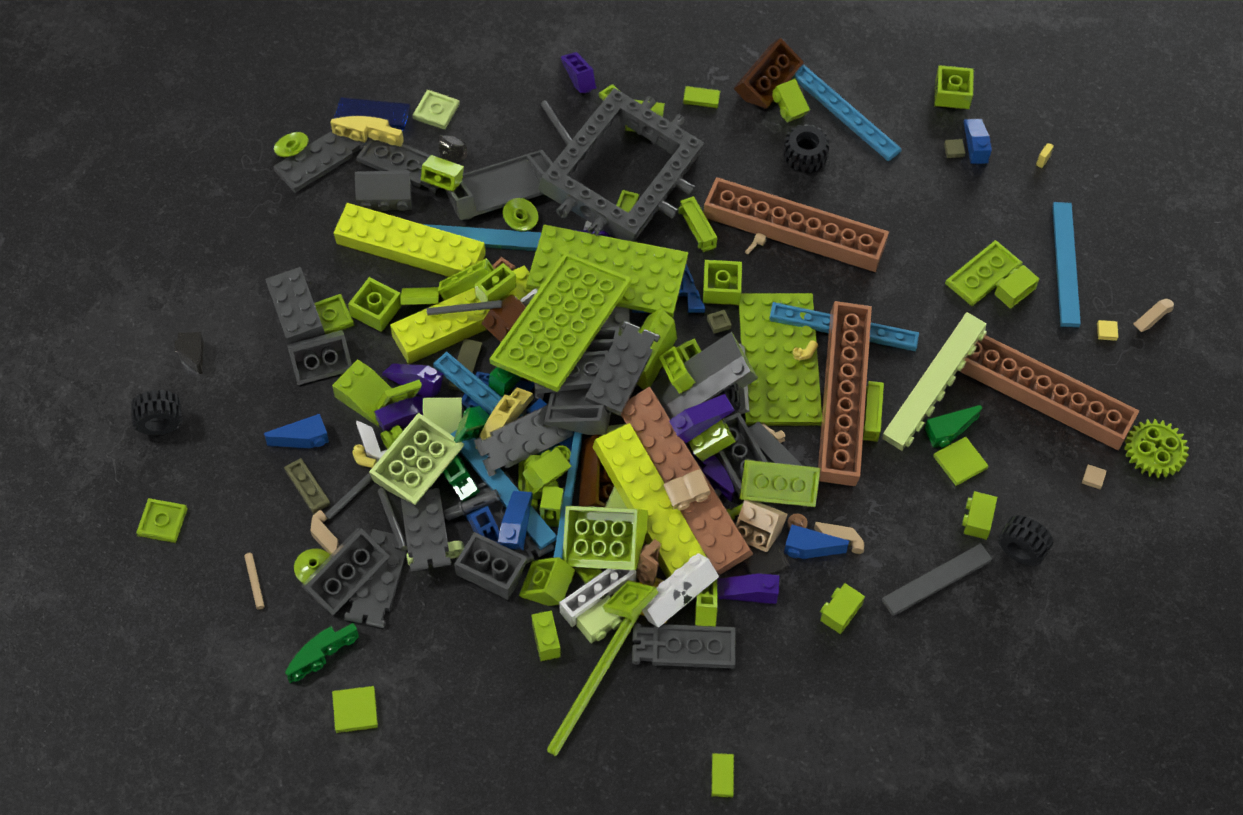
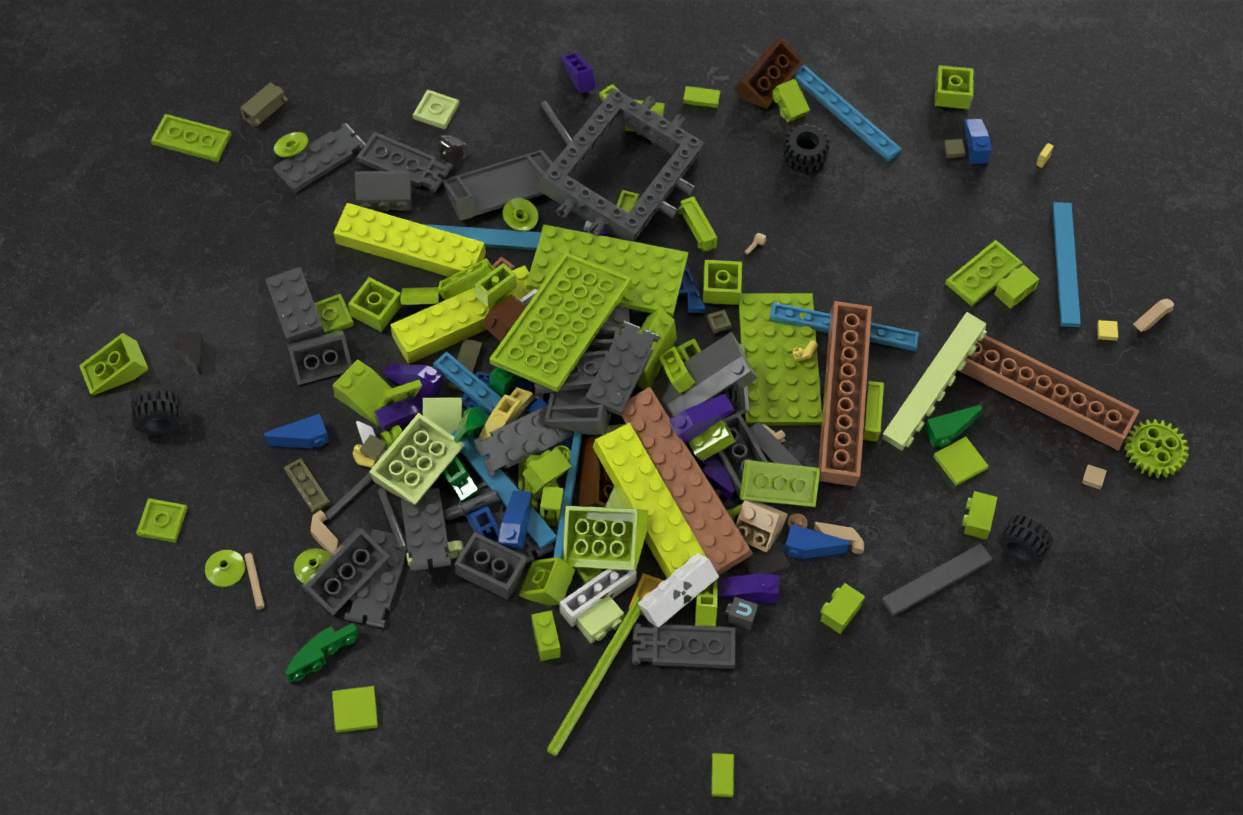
light yellow slope [331,116,404,147] -> none
clear blue tile [334,97,410,131] -> none
lime brick [420,155,464,192] -> none
dark grey bar [426,300,502,316] -> none
lime tile [602,580,659,619] -> none
medium nougat bracket [636,539,661,586] -> none
tan brick [664,469,711,510] -> none
nougat brick [704,177,889,272] -> none
none -> lime slope [79,333,148,395]
none -> lime tile [151,114,231,162]
none -> lime dish [205,550,246,587]
none -> olive brick [240,82,288,128]
none -> olive tile [360,434,387,461]
none -> dark grey brick [726,597,758,630]

